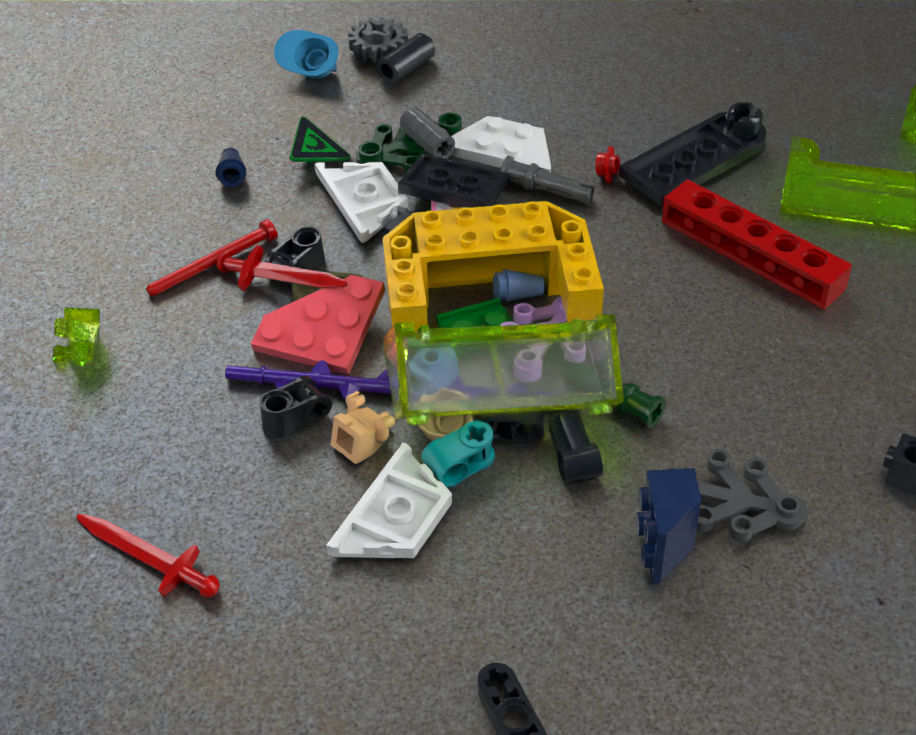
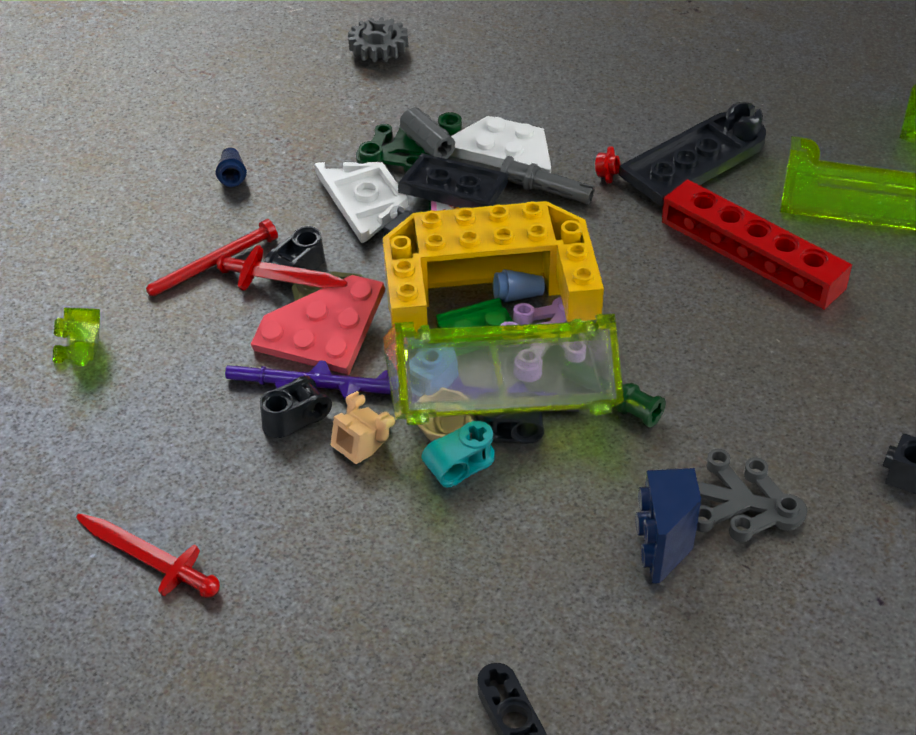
dark azure piece [274,30,339,79] -> none
piece [289,117,351,164] -> none
white wing [326,443,452,558] -> none
black brick [377,33,435,84] -> none
black piece [549,410,603,483] -> none

